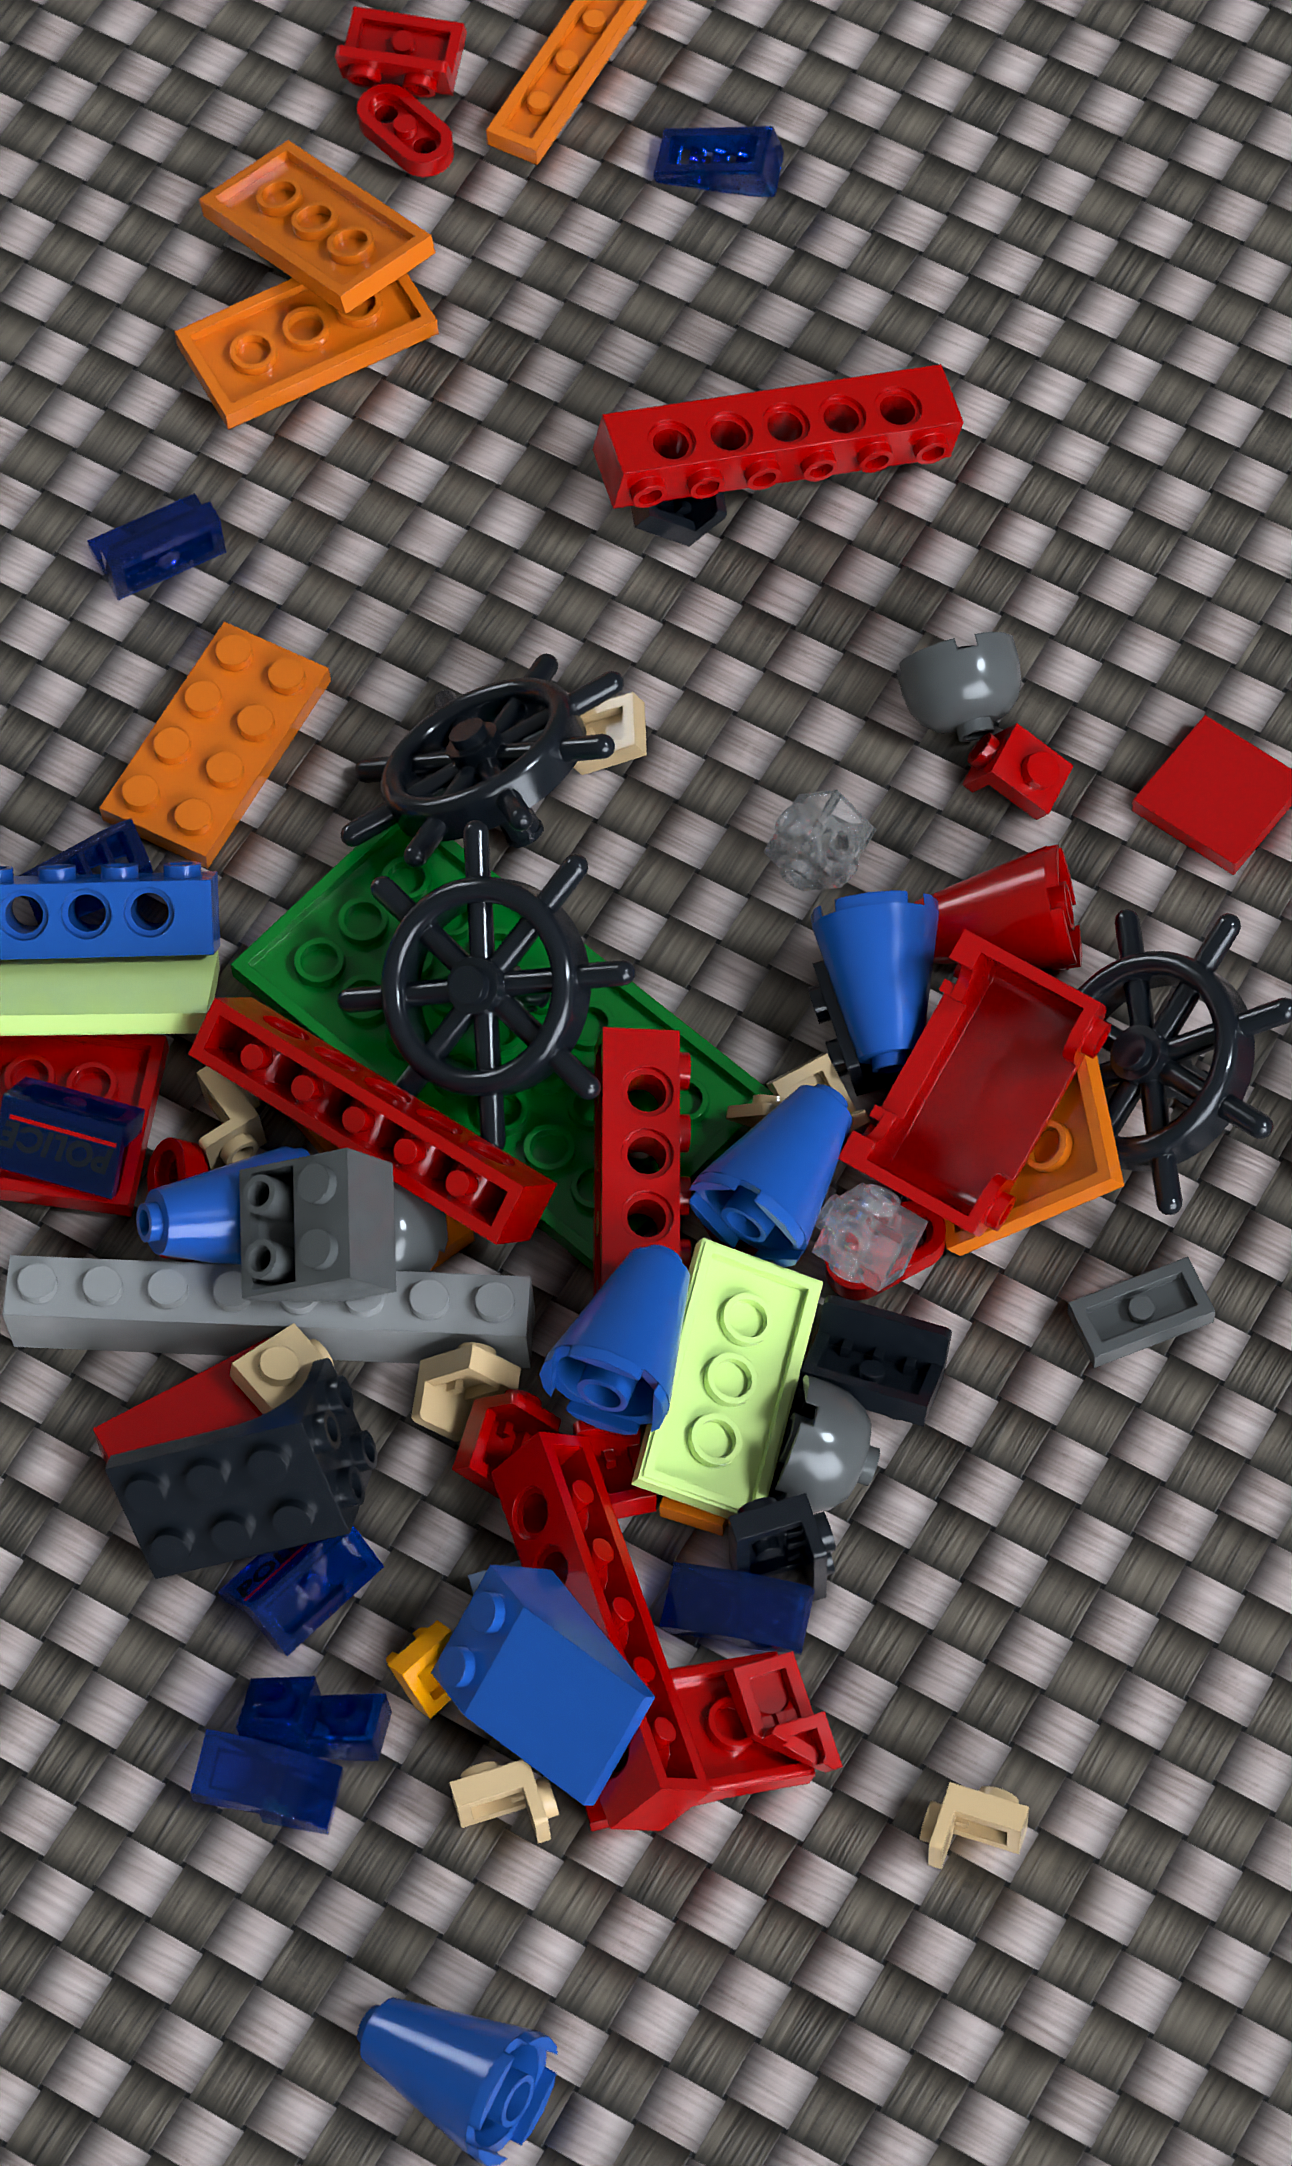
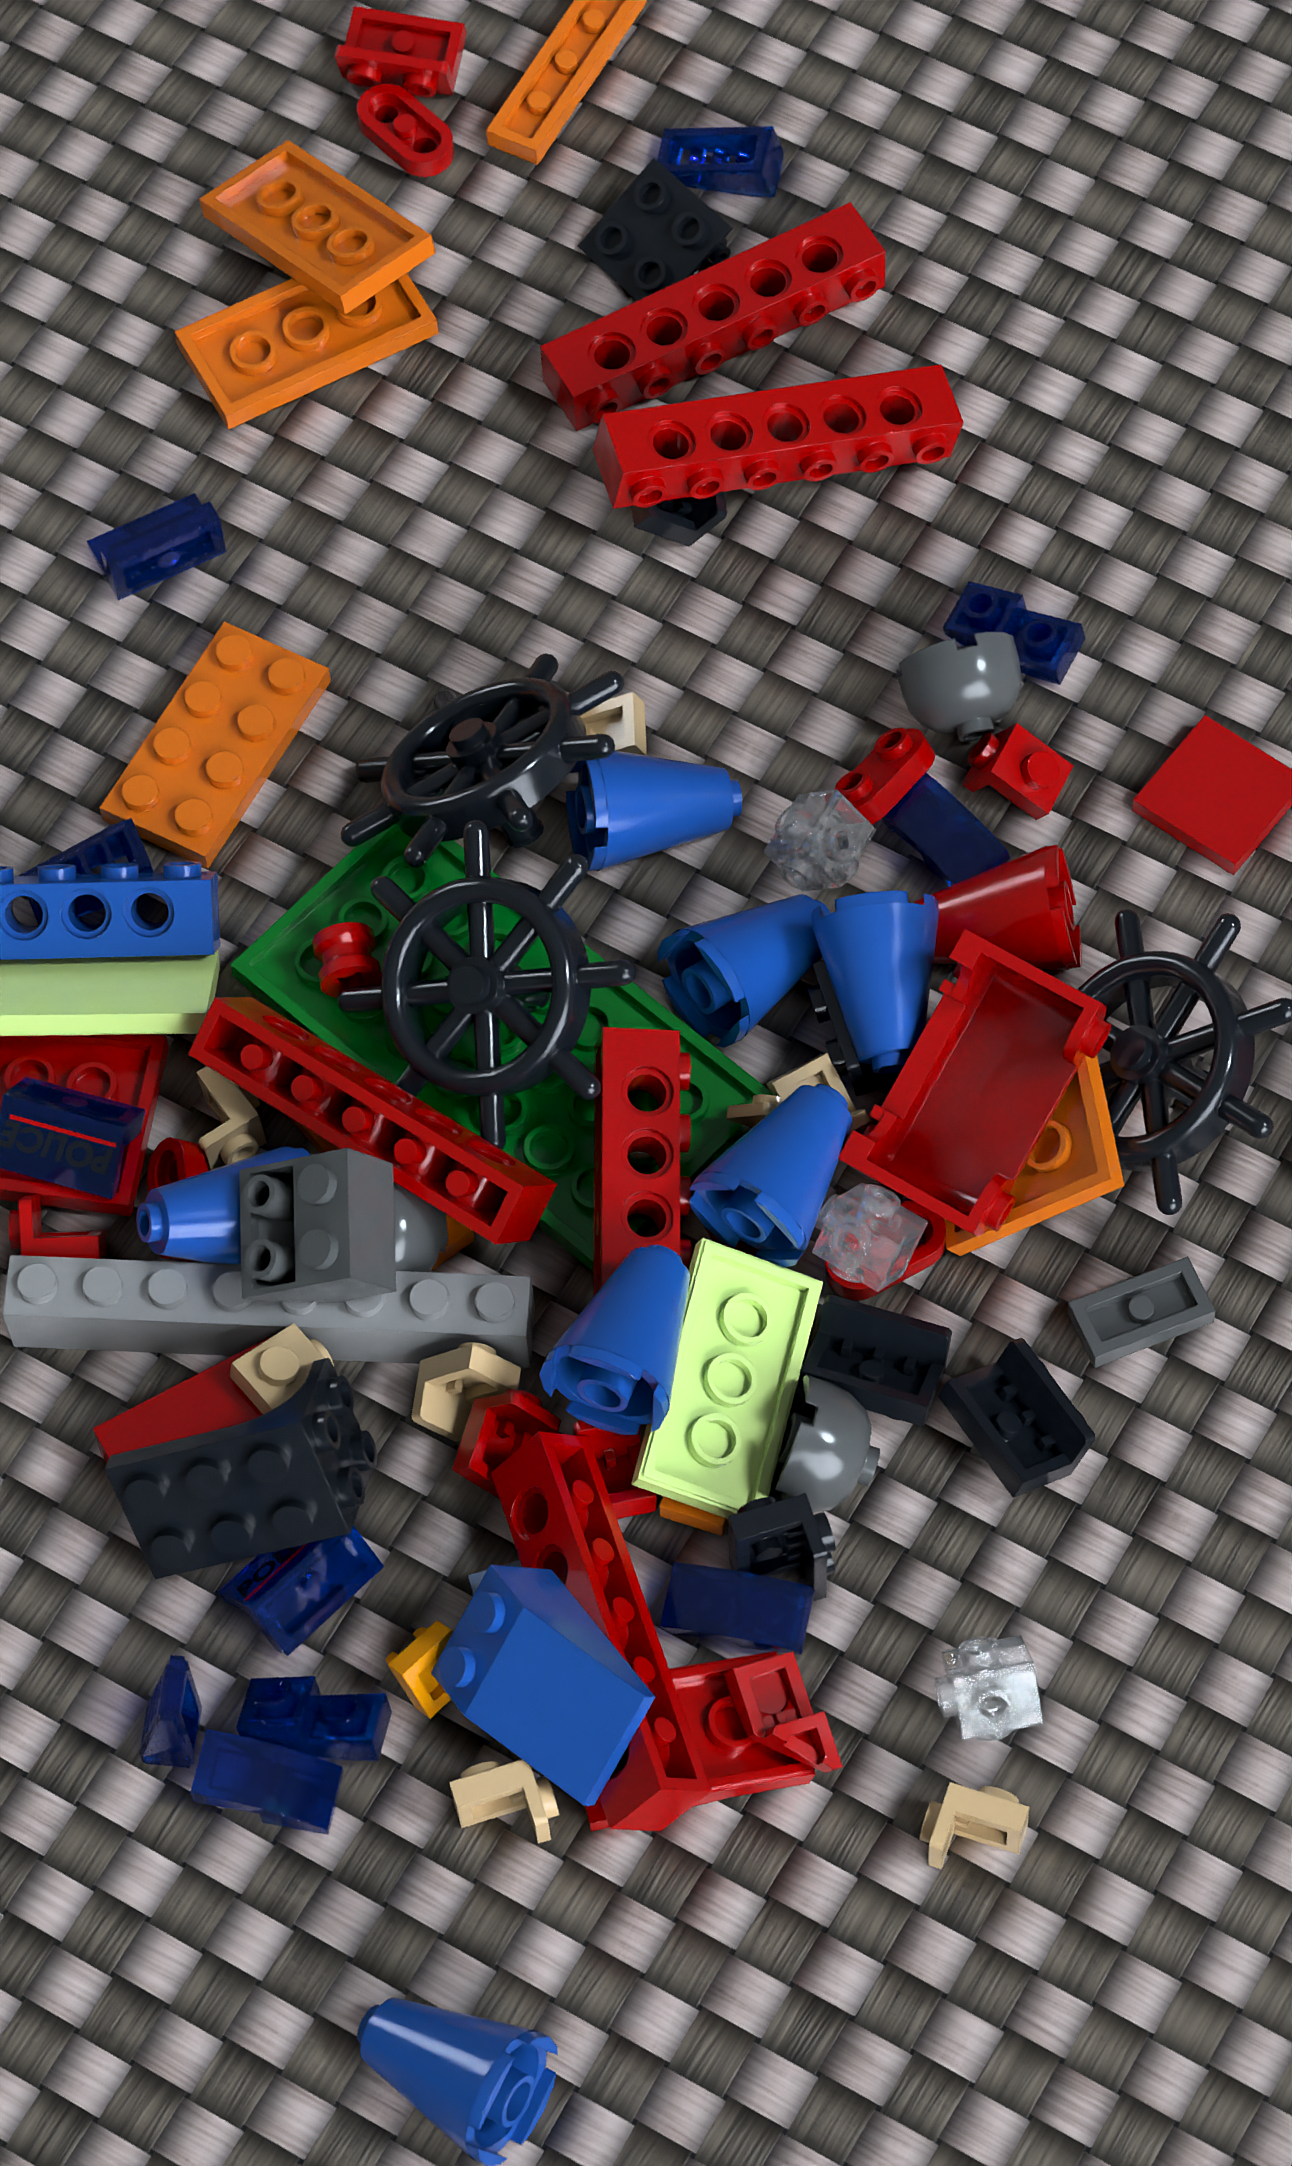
none -> red bracket [9,1194,107,1259]
none -> clear blue slope [139,1655,202,1768]
none -> red wheel [312,922,382,998]
none -> red brick [540,202,886,431]
none -> blue cone [566,750,742,872]
none -> black hinge [578,158,733,301]
none -> blue cone [657,894,831,1048]
none -> red plate [830,727,935,830]
none -> clear blue slope [882,773,1011,886]
none -> clear brick [934,1635,1043,1741]
none -> black bracket [938,1338,1095,1498]
none -> clear blue slope [943,581,1086,685]

